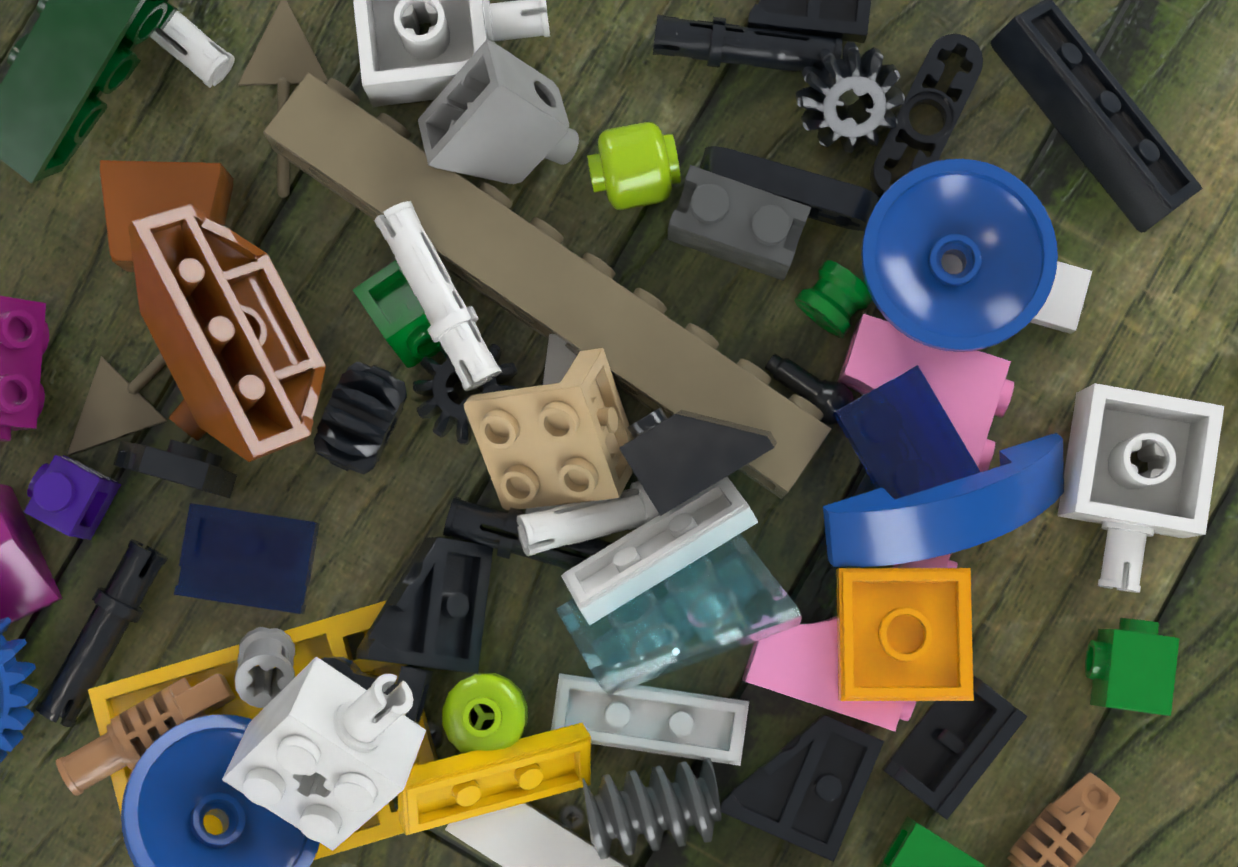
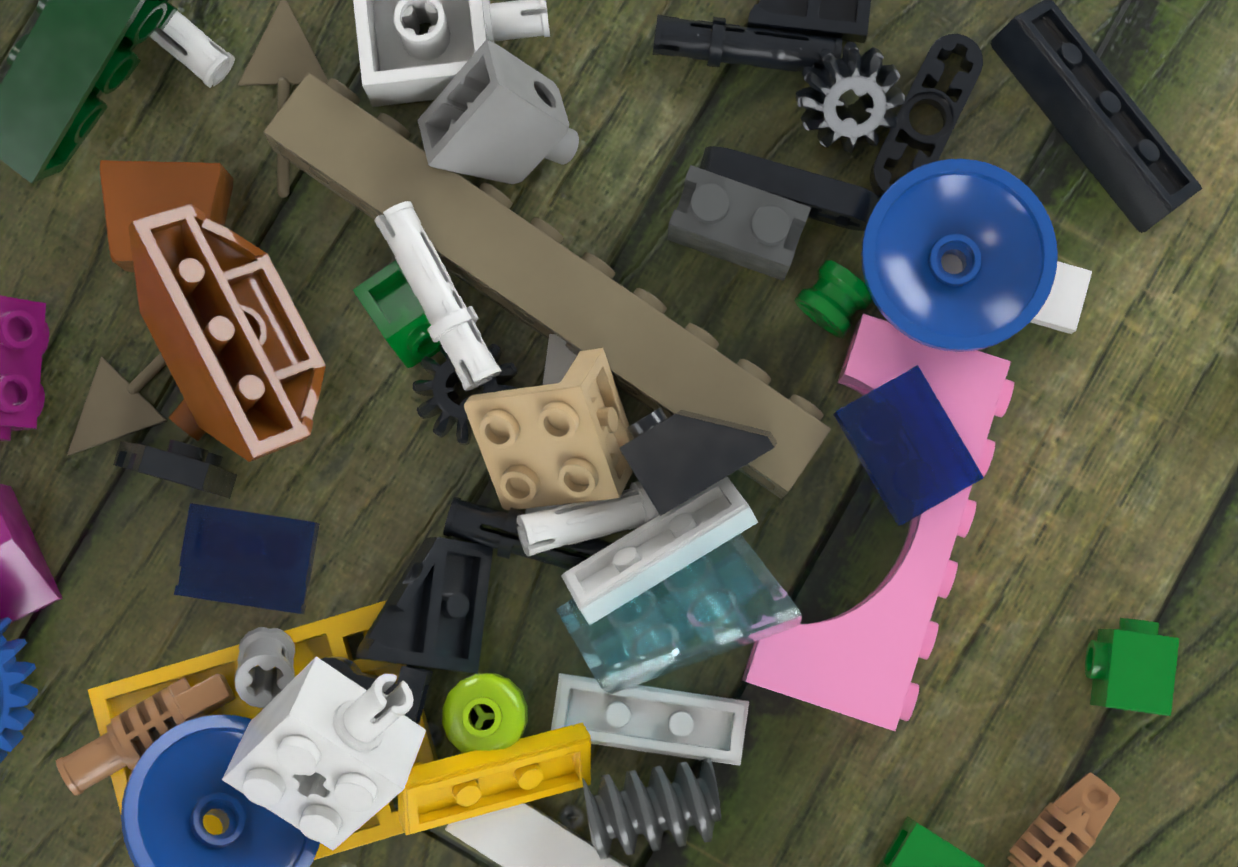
dark purple brick [24,455,121,540] -> none
black pin [36,539,168,728] -> none
black gear [314,361,407,475] -> none
lime head [587,122,681,210] -> none
black wing [720,714,884,862] -> none
black piece [765,354,854,425] -> none
blue slope [823,433,1064,567] -> none
light orange tile [836,568,974,701] -> none
black hinge [882,675,1028,820] -> none
white brick [1058,383,1224,593] -> none

